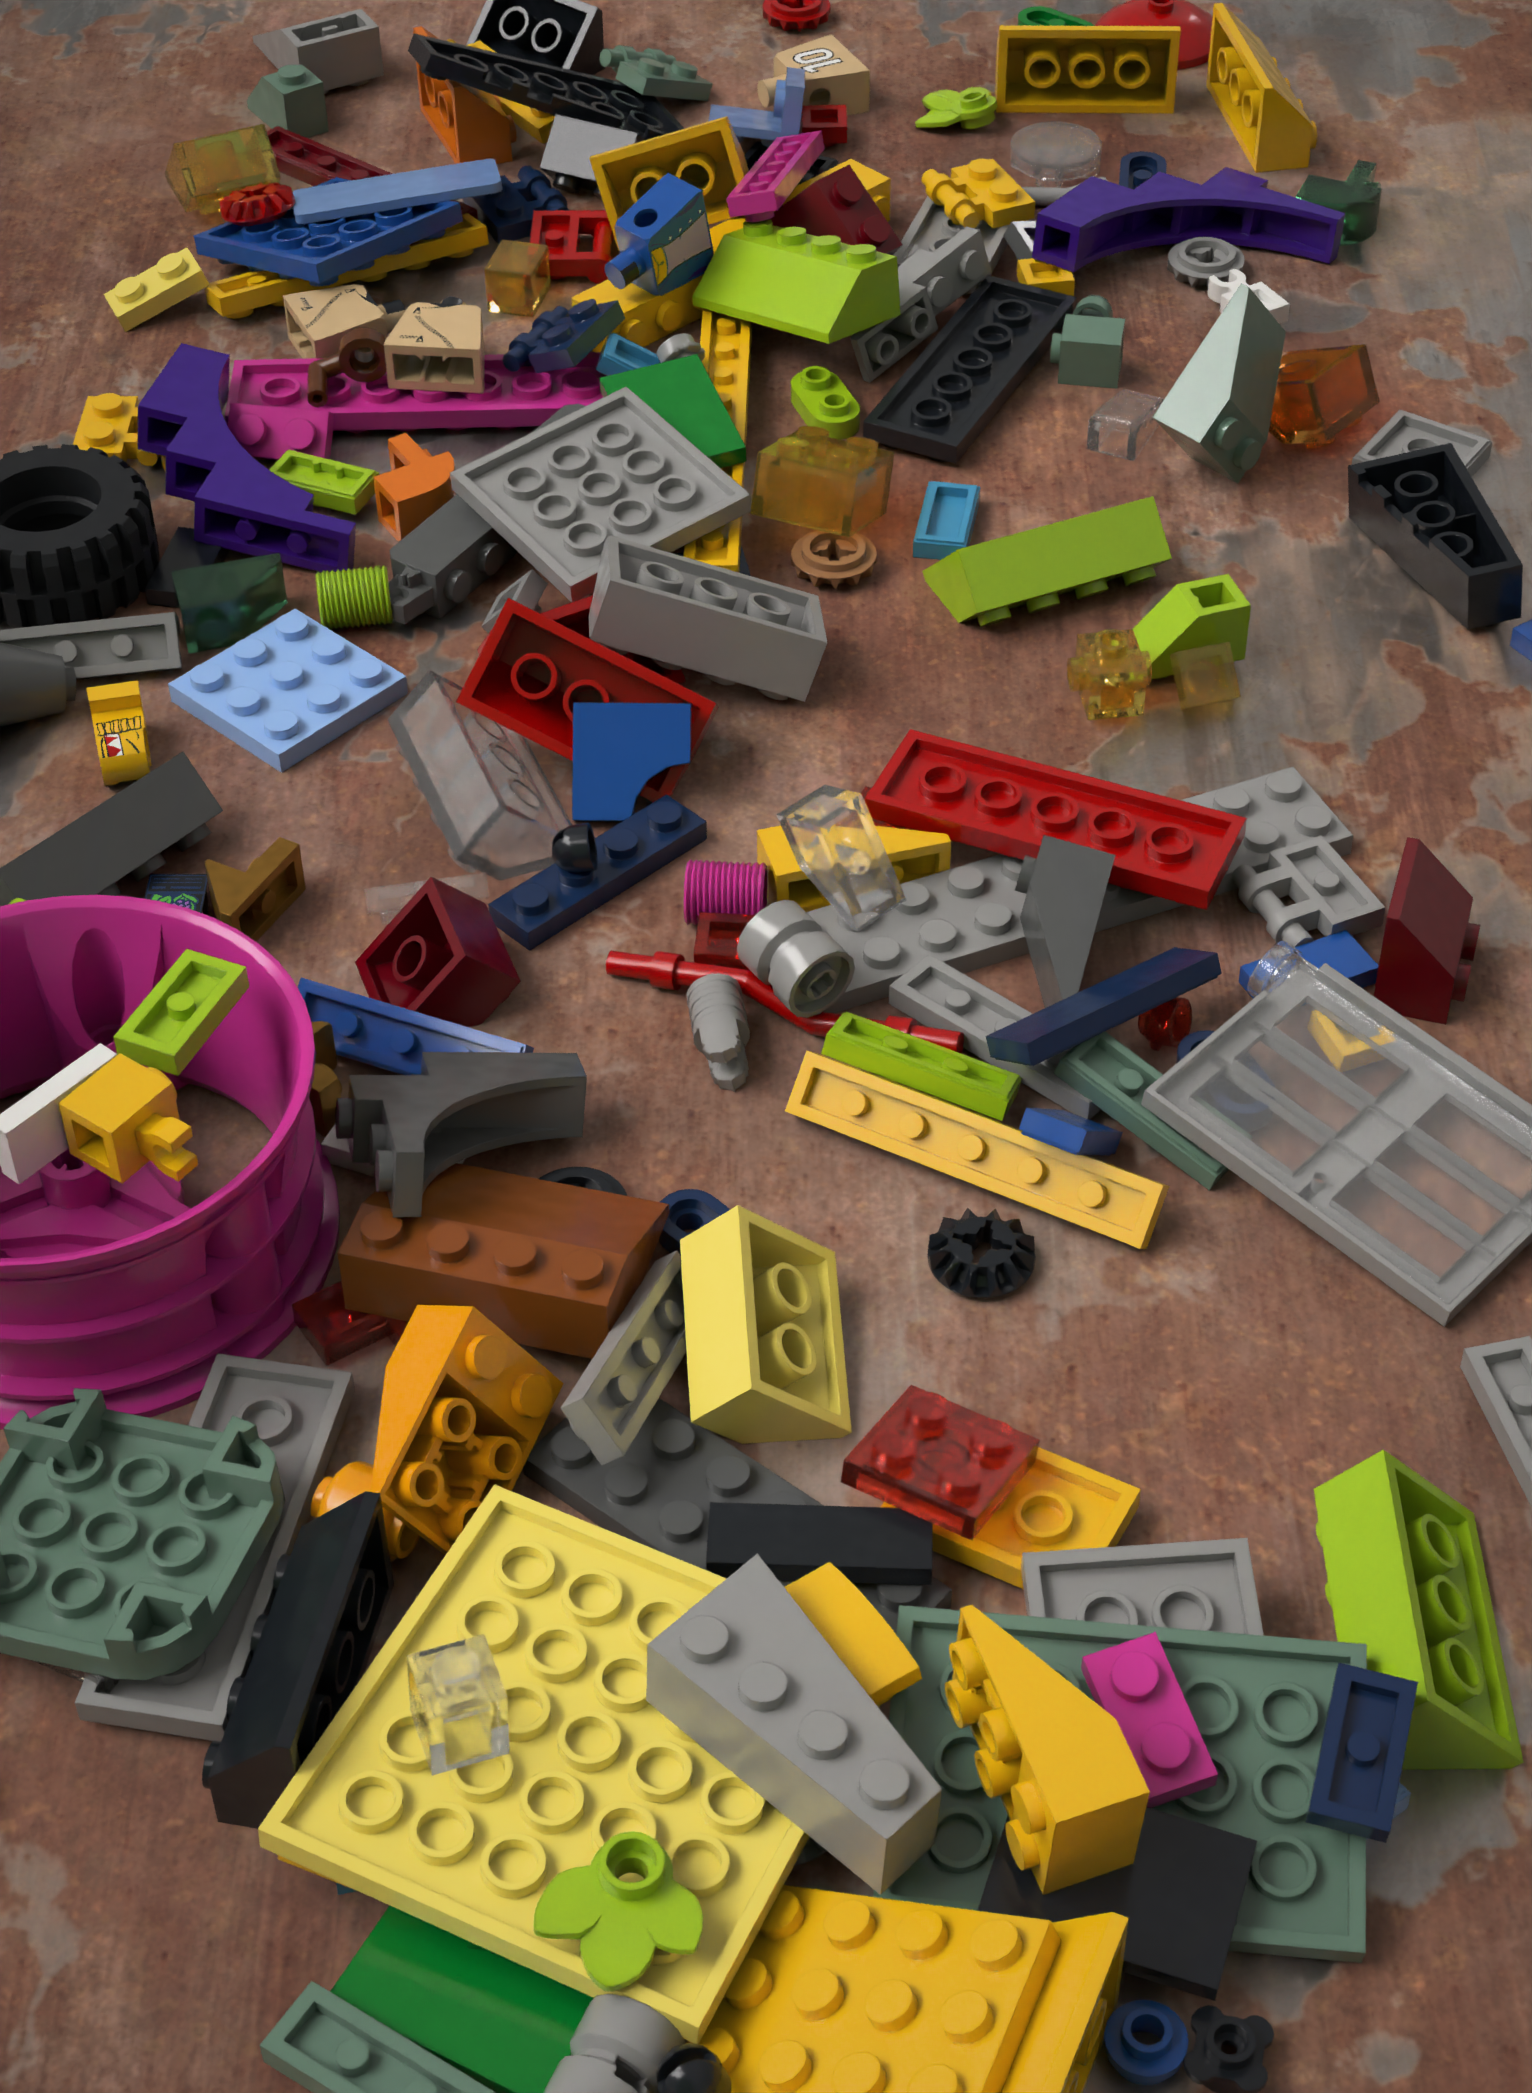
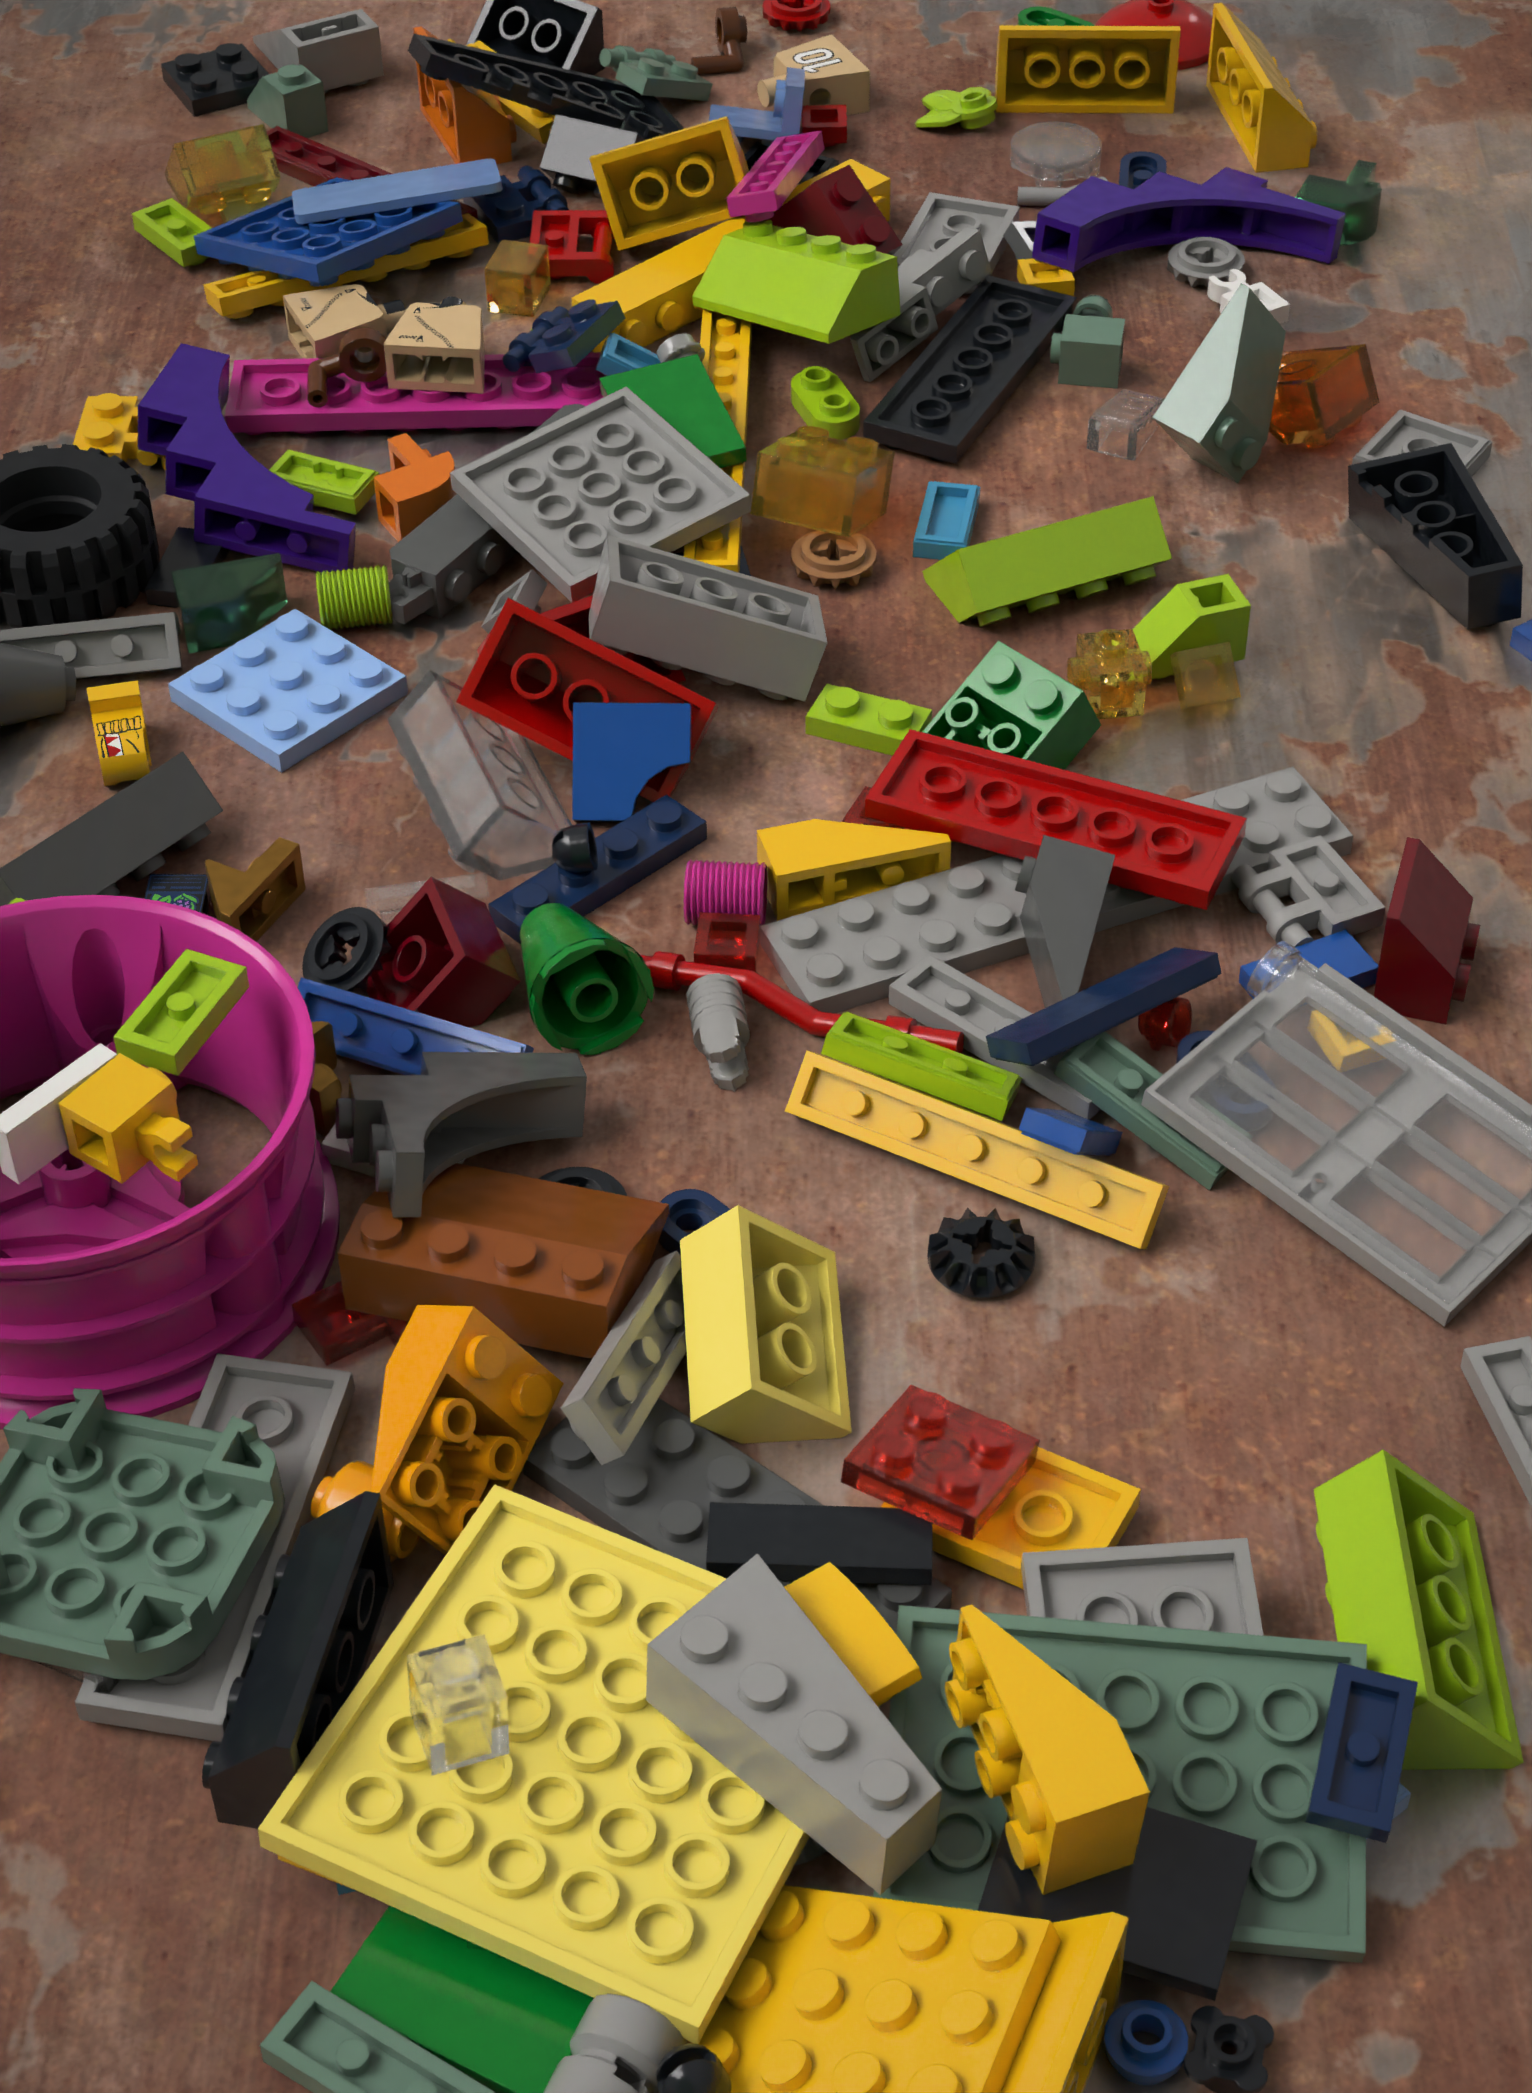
light yellow plate [103,248,210,332] -> none
red gear [219,182,295,226] -> none
dark pink plate [228,403,334,461] -> none
lime plate [534,1831,703,1992] -> none
blue torso [604,173,714,296] -> none
light grey wheel [737,900,855,1018] -> none
clear slope [776,785,906,931] -> none
yellow plate [921,159,1035,229] -> none
dark pink plate [1081,1632,1218,1808] -> none
none -> lime plate [132,198,212,267]
none -> black plate [161,43,269,117]
none -> black gear [302,907,392,992]
none -> green cone [520,903,654,1055]
none -> reddish brown plate [691,7,747,75]
none -> lime plate [806,684,932,756]
none -> green slope [922,640,1101,769]

